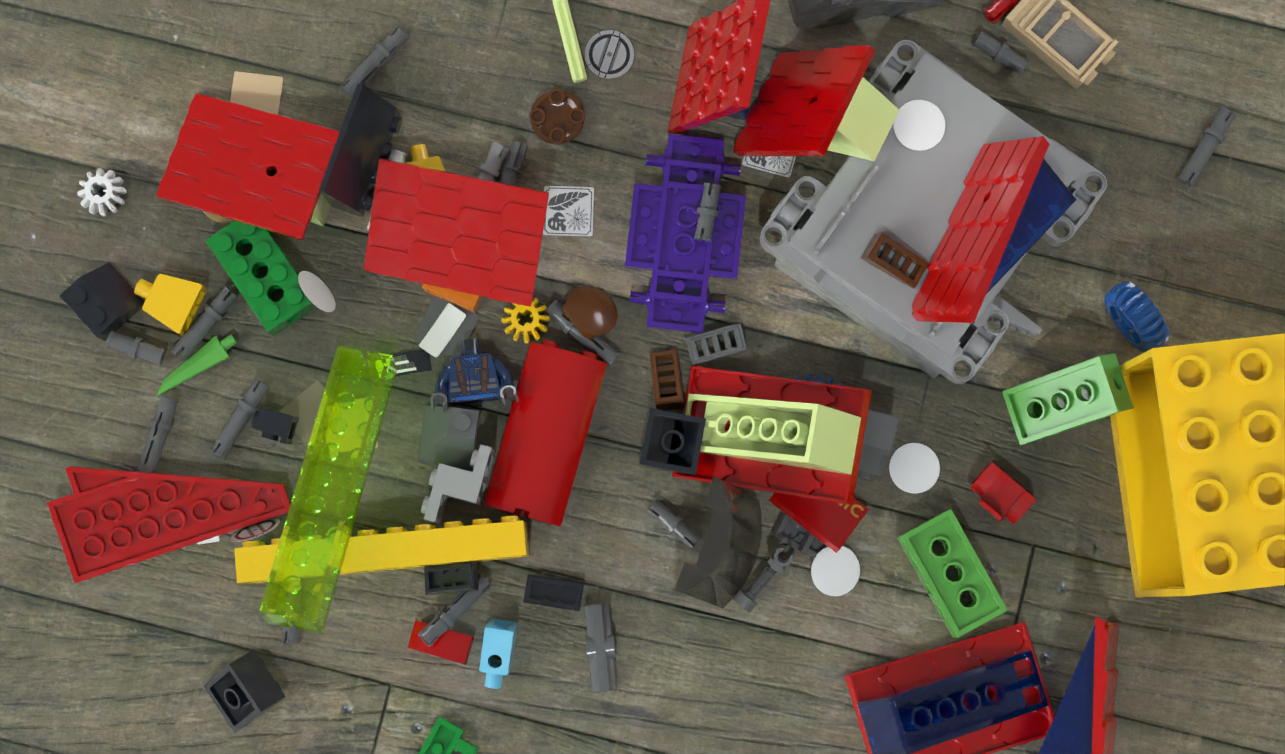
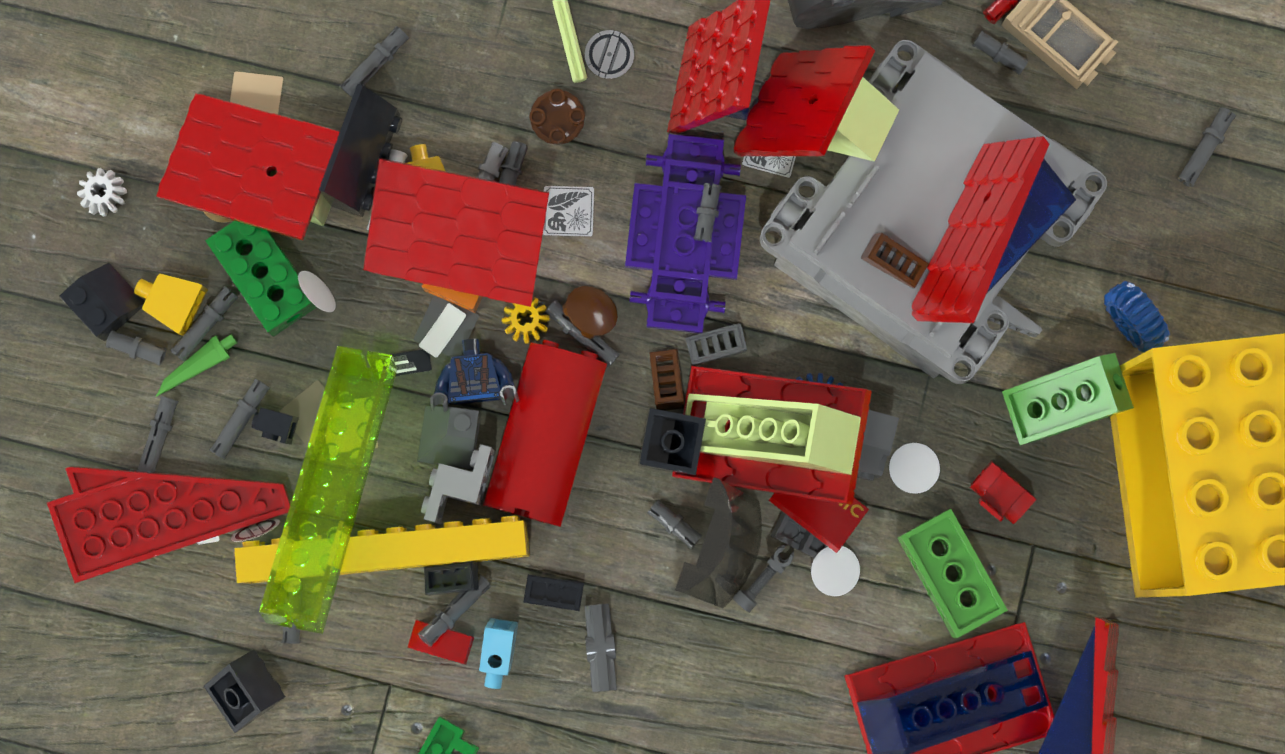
white sticker [893,100,945,151] -> none

